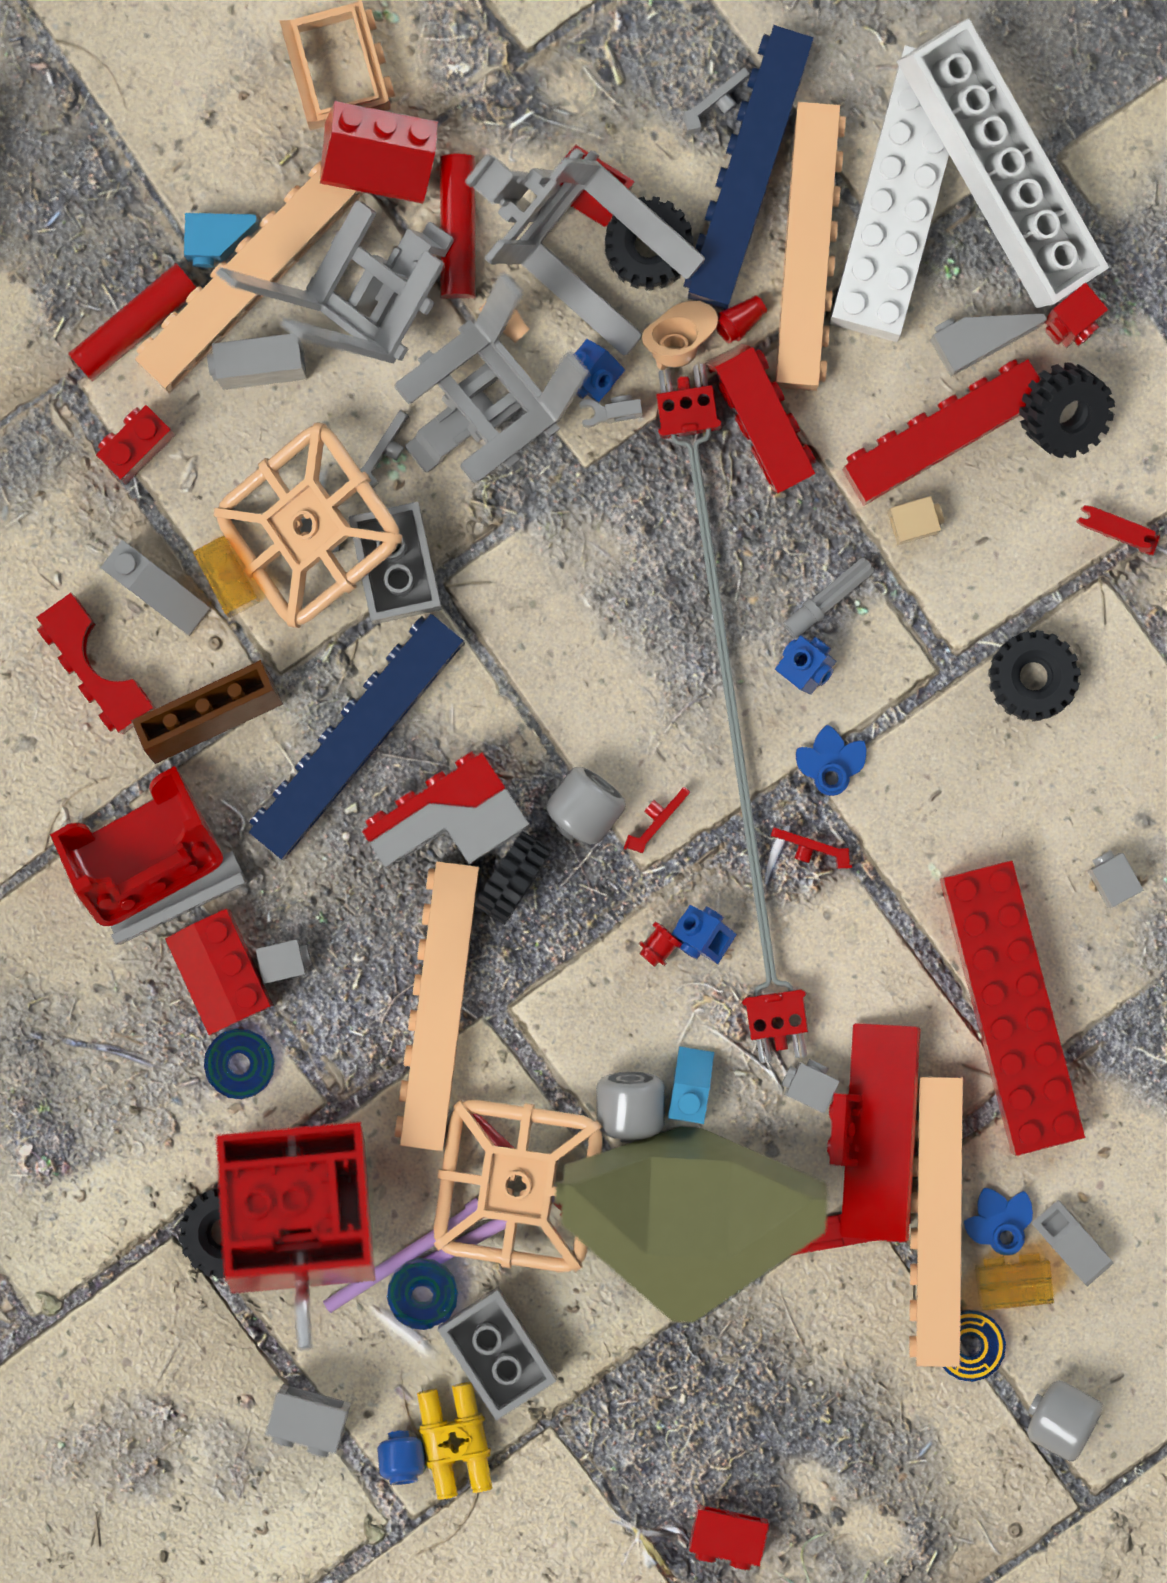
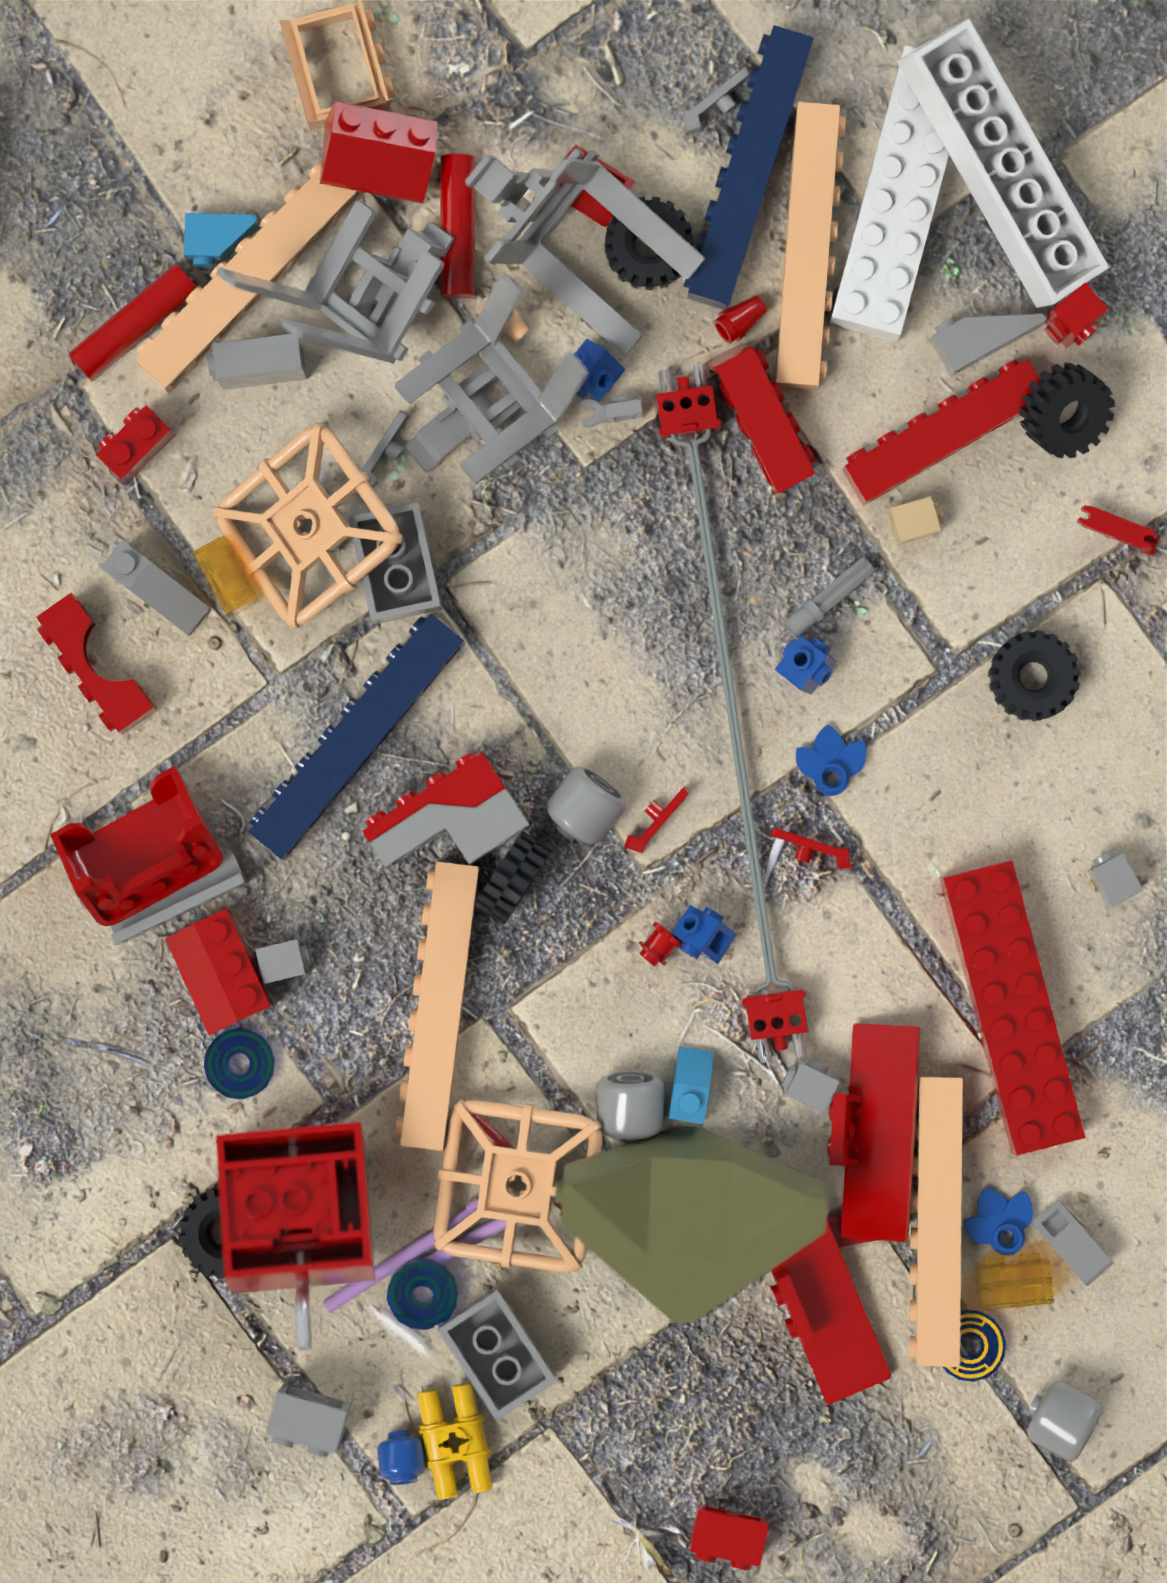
reddish brown brick [131,660,283,764] -> none
light nougat piece [641,301,718,370] -> none
none -> red bracket [770,1218,892,1404]

